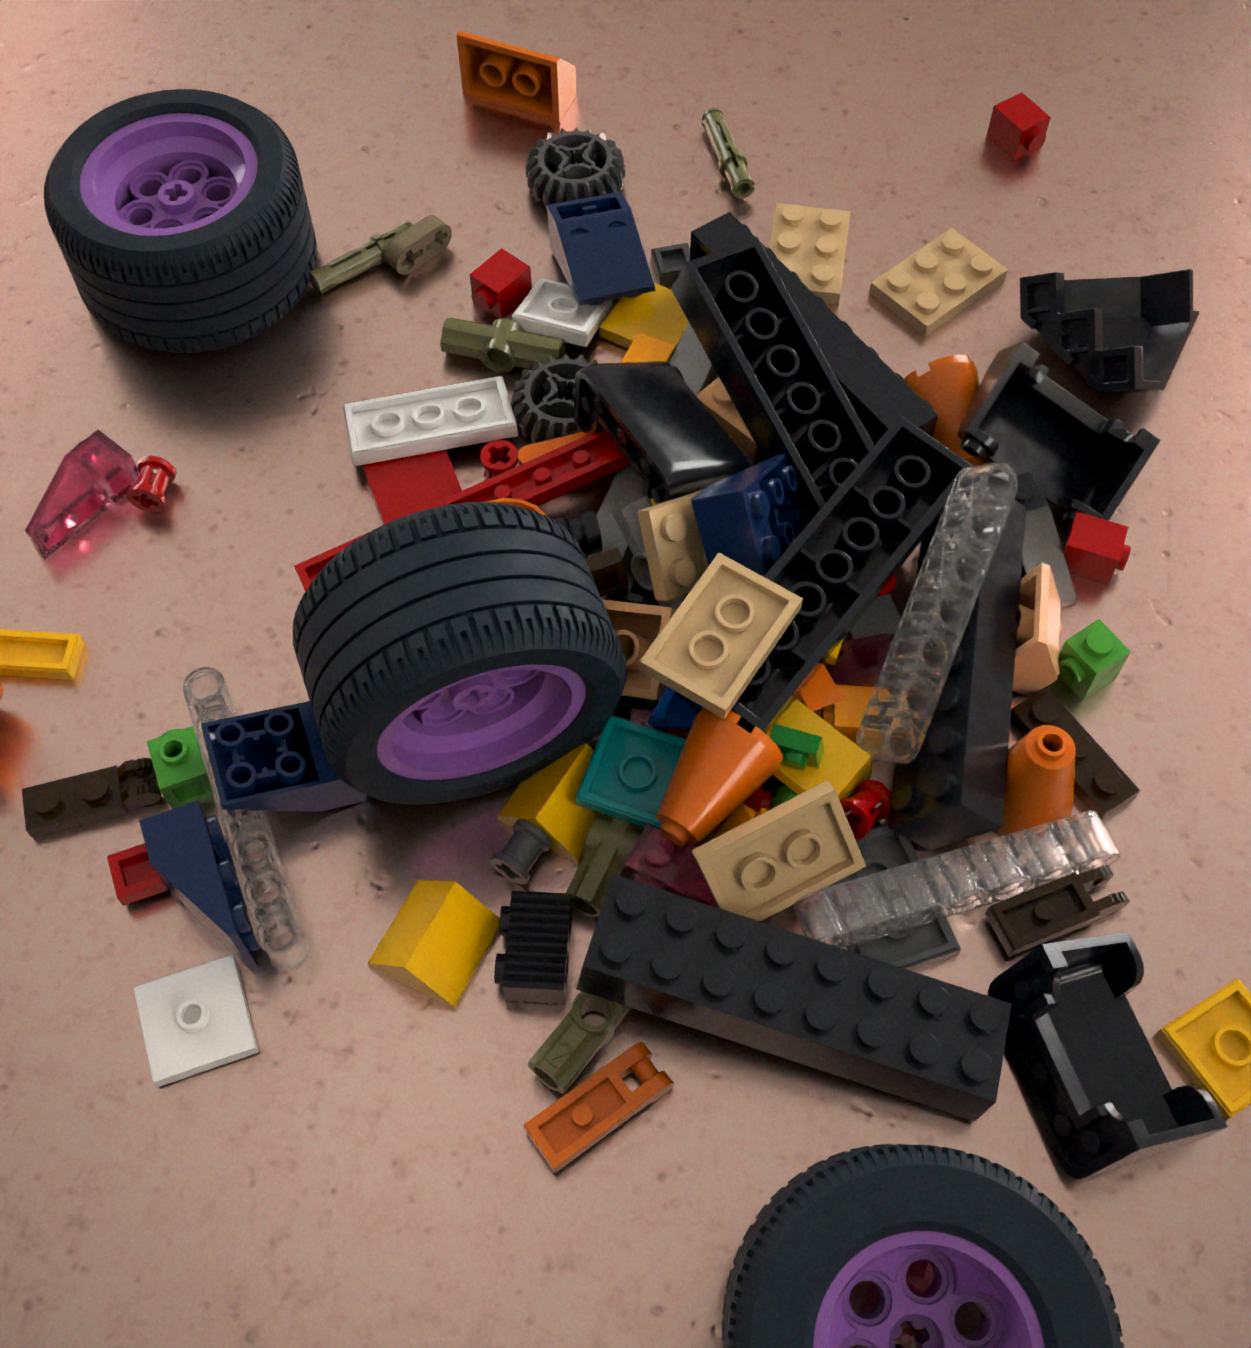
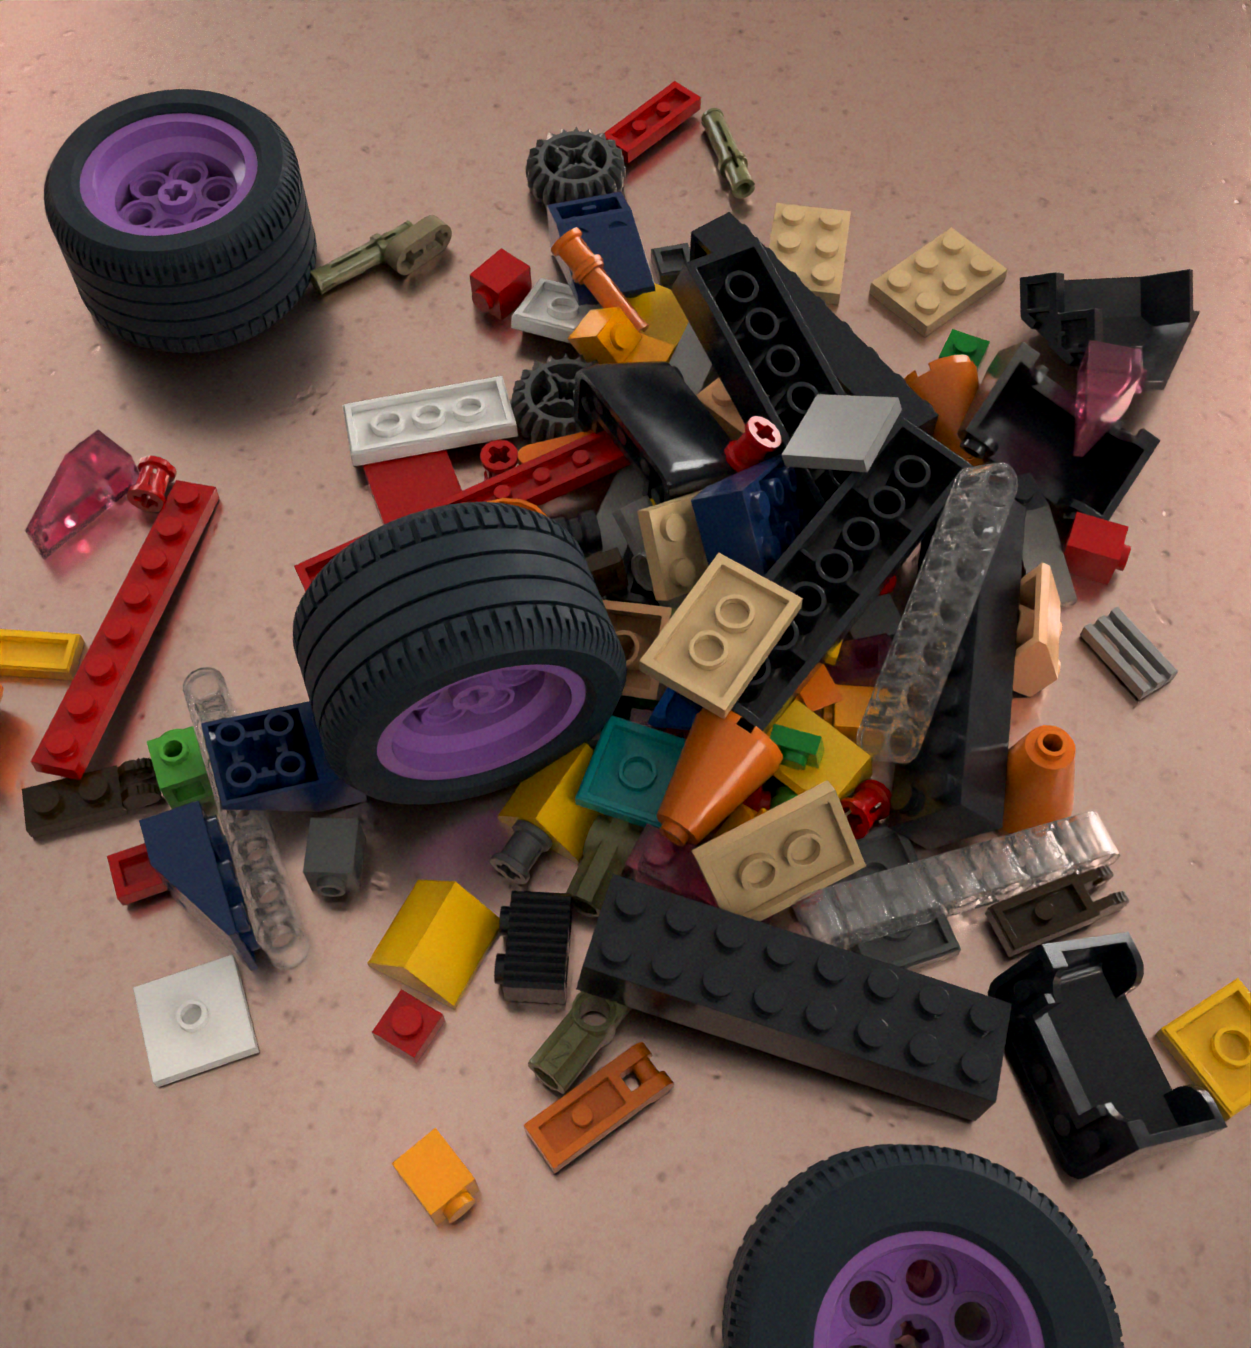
olive piece [440,318,566,373] -> none
orange slope [456,30,577,123] -> none
red brick [987,92,1051,160] -> none
dark brown plate [1010,687,1140,821] -> none
bright green brick [1058,619,1131,701] -> none
none -> red plate [30,480,219,780]
none -> dark grey brick [303,817,366,897]
none -> red plate [372,989,445,1064]
none -> light orange brick [392,1128,479,1226]
none -> orange pin [551,227,649,333]
none -> light orange brick [568,307,642,364]
none -> red plate [604,81,701,164]
none -> red bush [724,416,782,472]
none -> light grey tile [782,394,902,472]
none -> green plate [938,329,990,372]
none -> clear pink slope [1074,340,1147,457]
none -> light grey tile [1080,607,1178,700]

